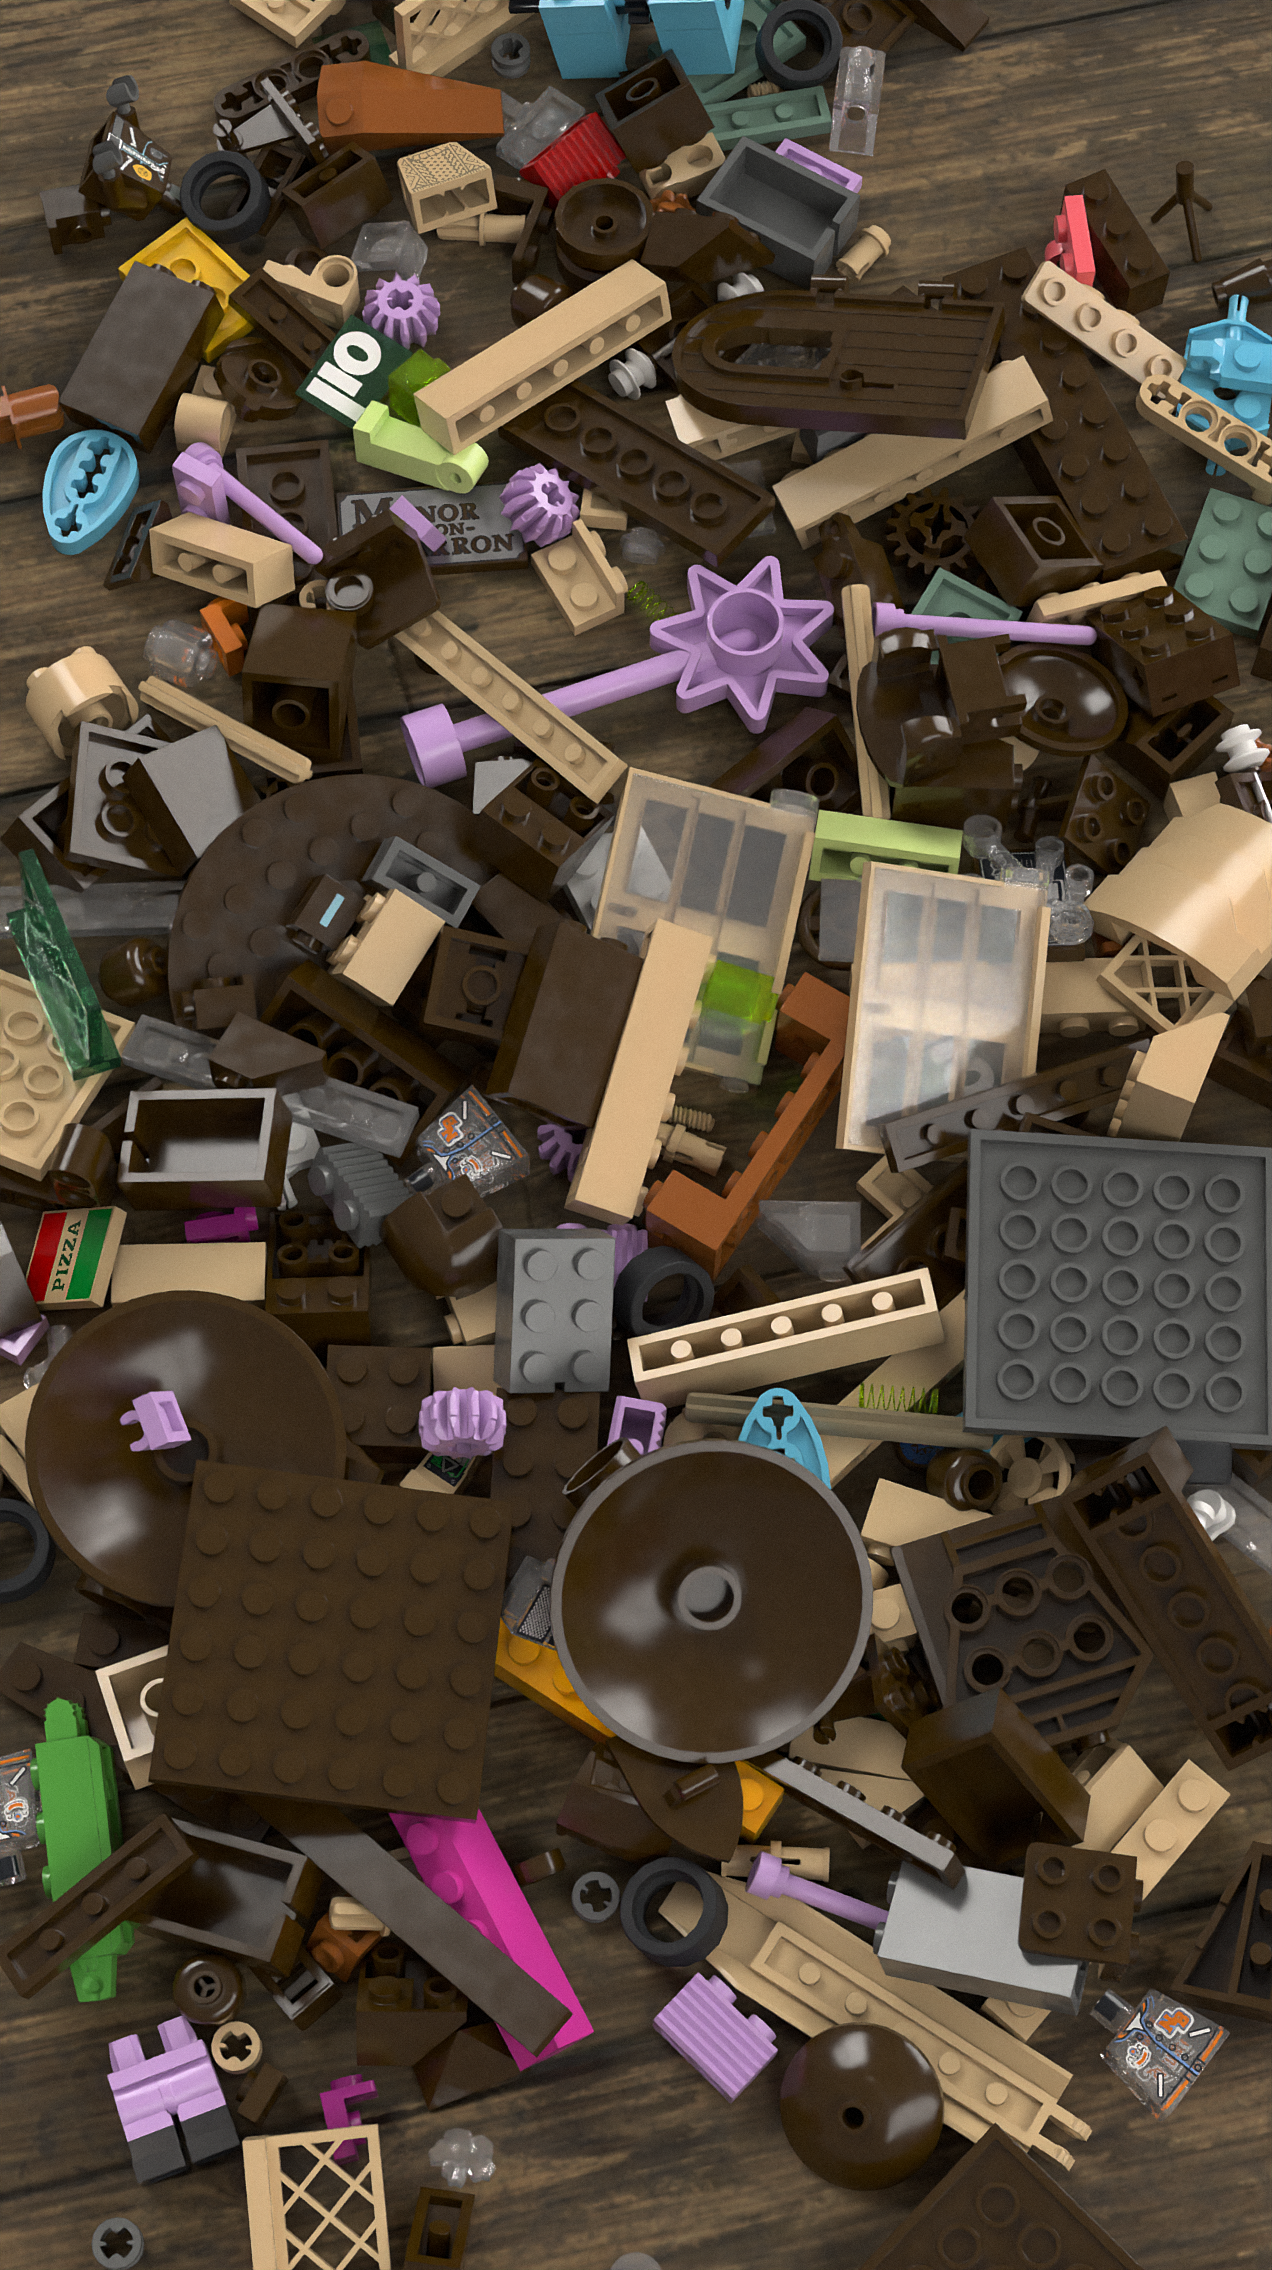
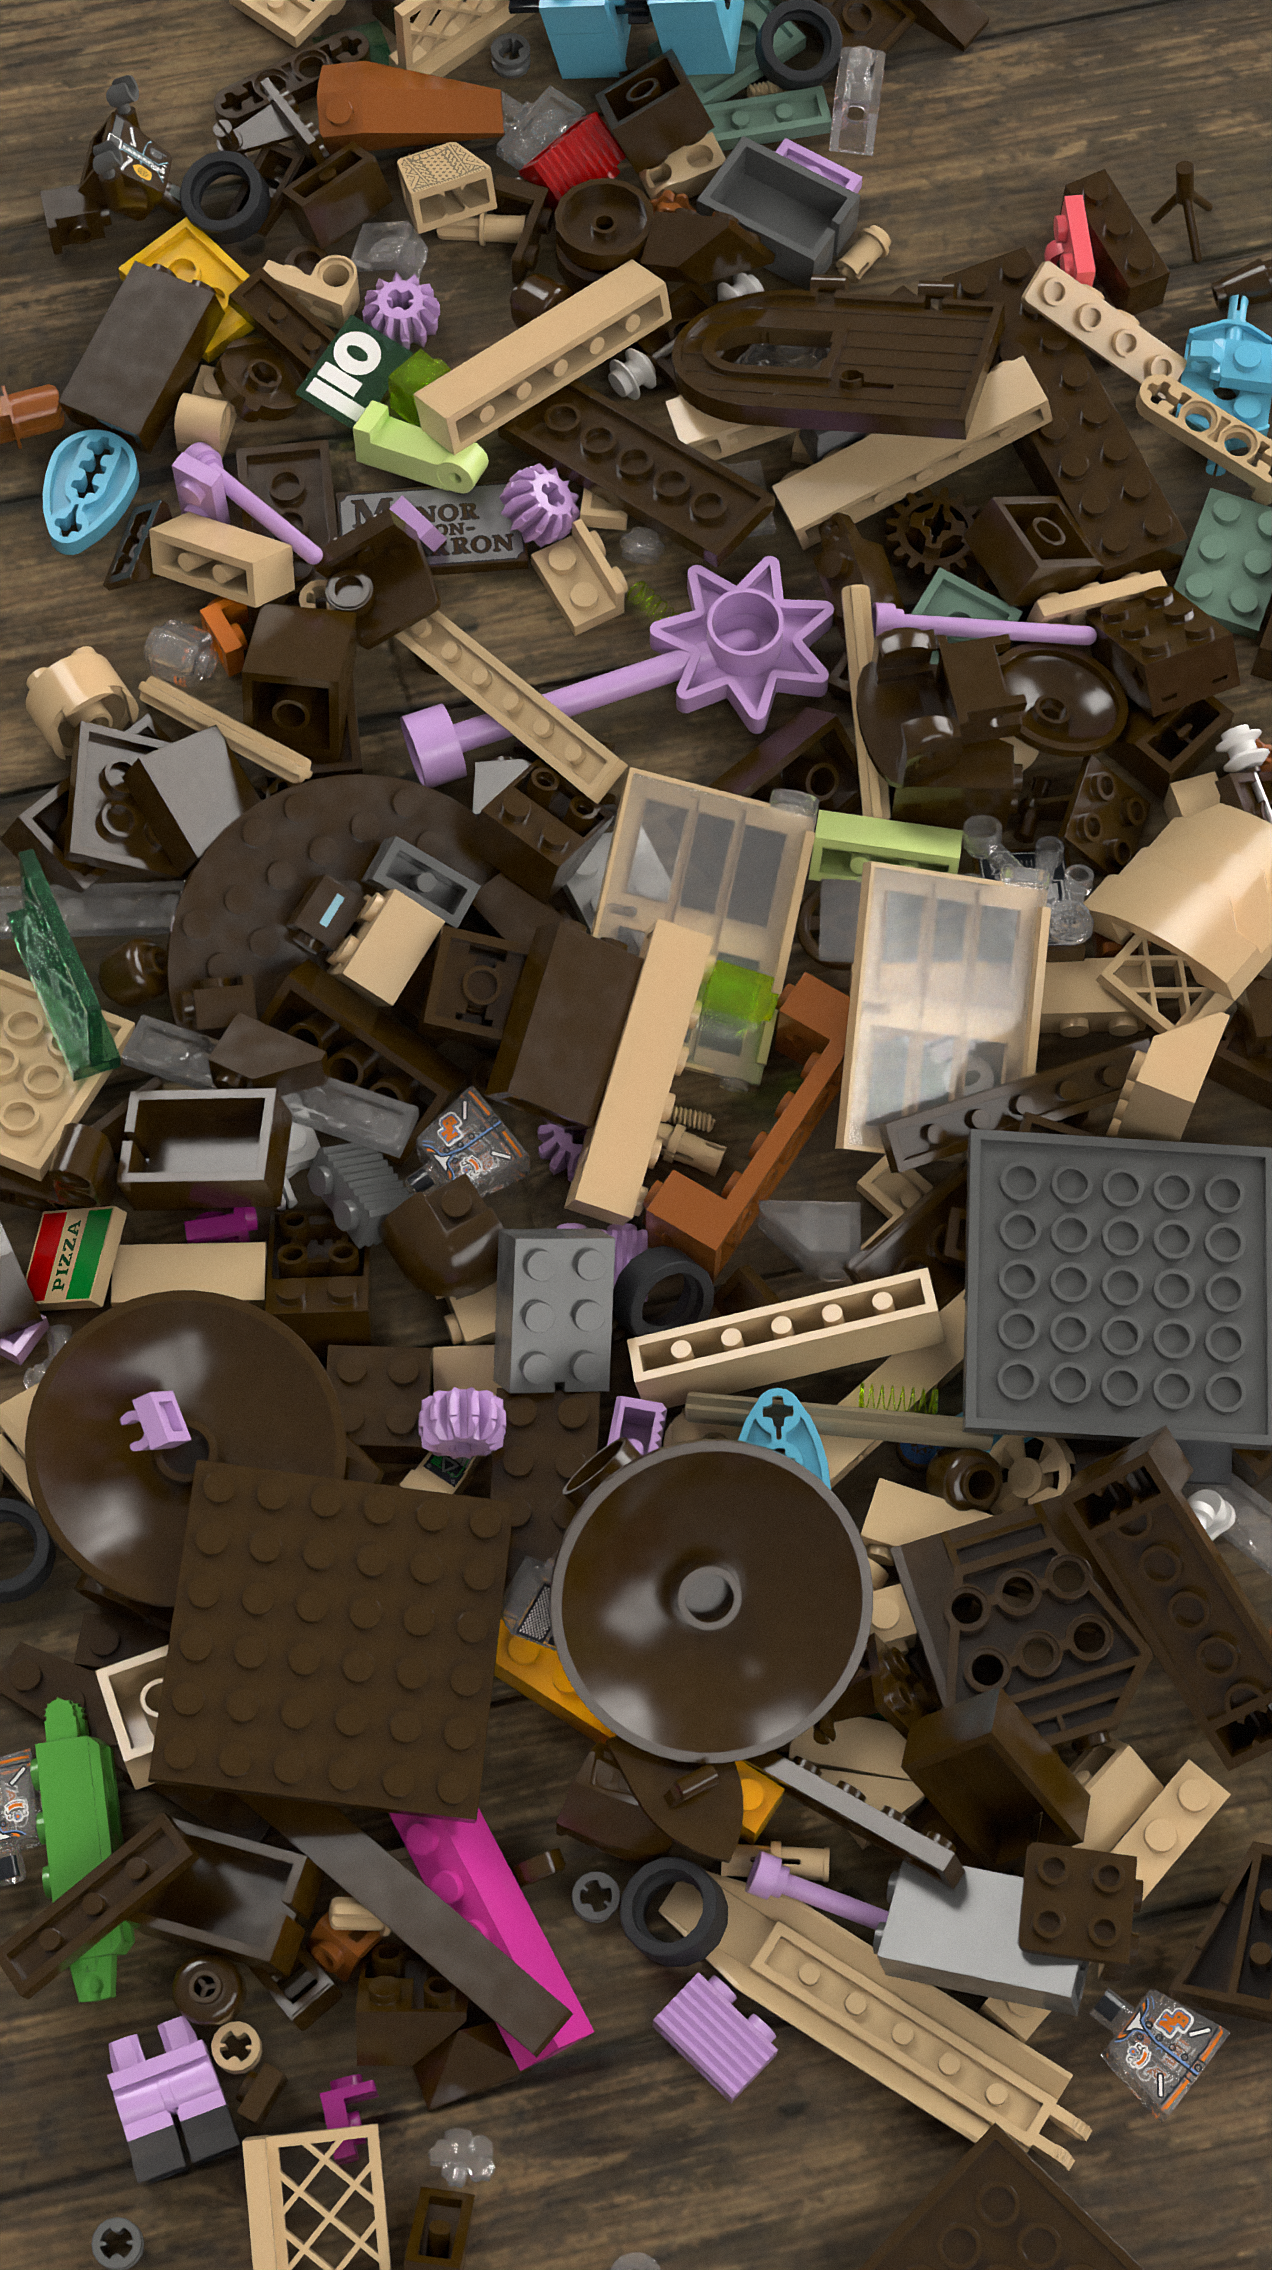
dark brown dish [780,2022,945,2191] -> none

